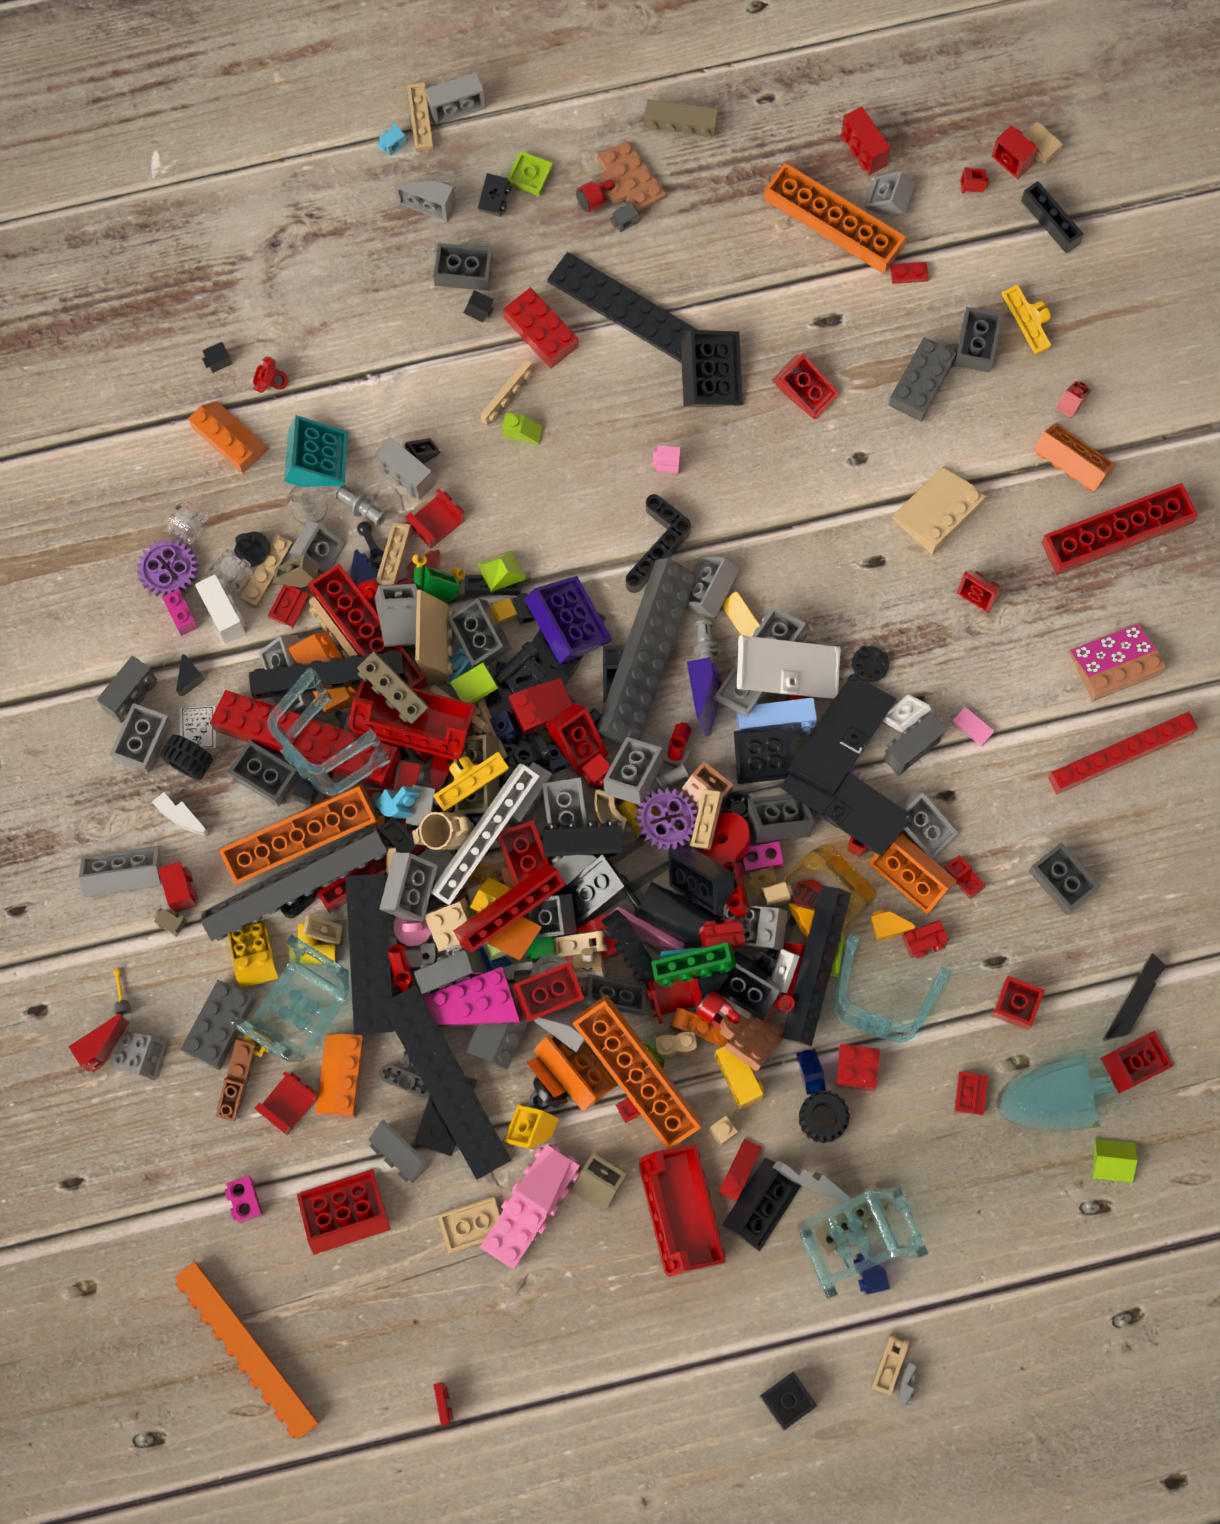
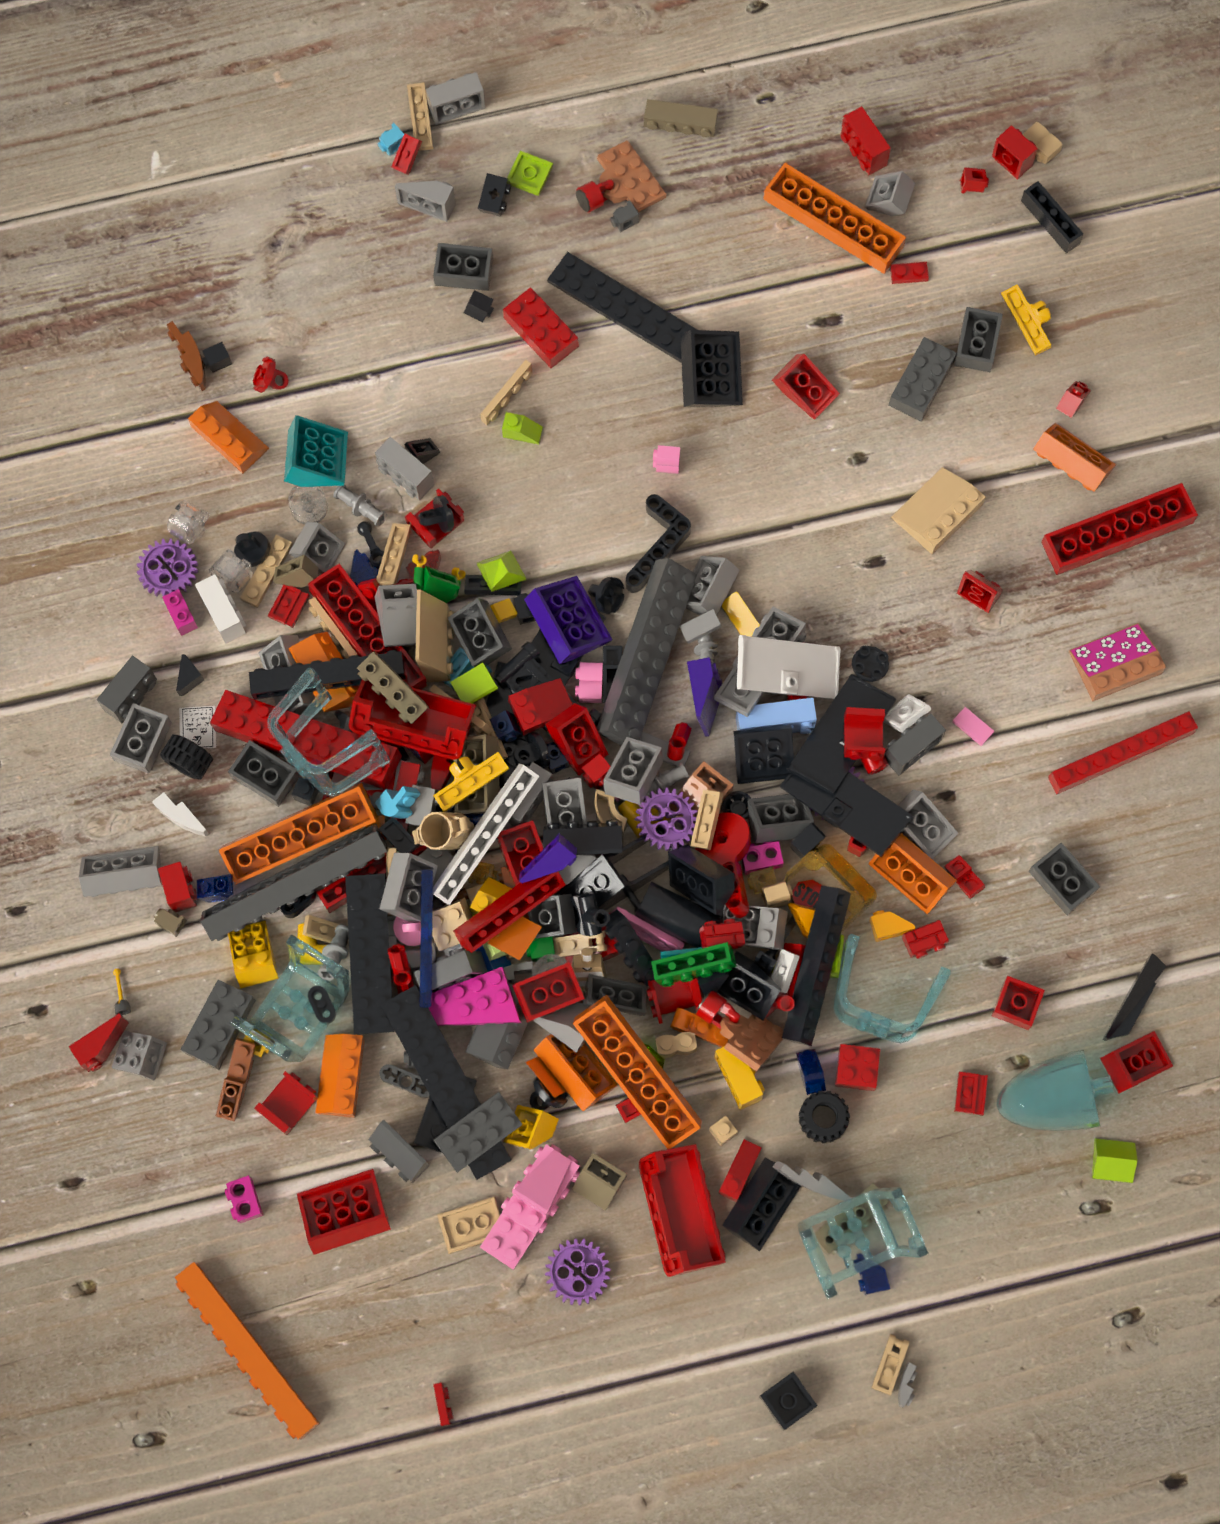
none -> dark orange slope [166,321,206,391]
none -> clear blue slope [196,874,233,903]
none -> black plate [308,986,336,1024]
none -> light grey piece [318,925,349,980]
none -> red plate [391,133,422,175]
none -> black tile [418,495,454,533]
none -> clear blue axle [420,869,433,1008]
none -> dark grey brick [433,1092,523,1173]
none -> dark purple slope [519,833,577,883]
none -> medium lavender gear [545,1238,611,1306]
none -> black connector [570,892,610,936]
none -> bright pink brick [575,662,603,703]
none -> black tile [588,577,624,615]
none -> light grey tile [680,609,722,644]
none -> black slope [790,823,826,862]
none -> red panel [844,707,885,761]
none -> red piece [860,756,889,775]

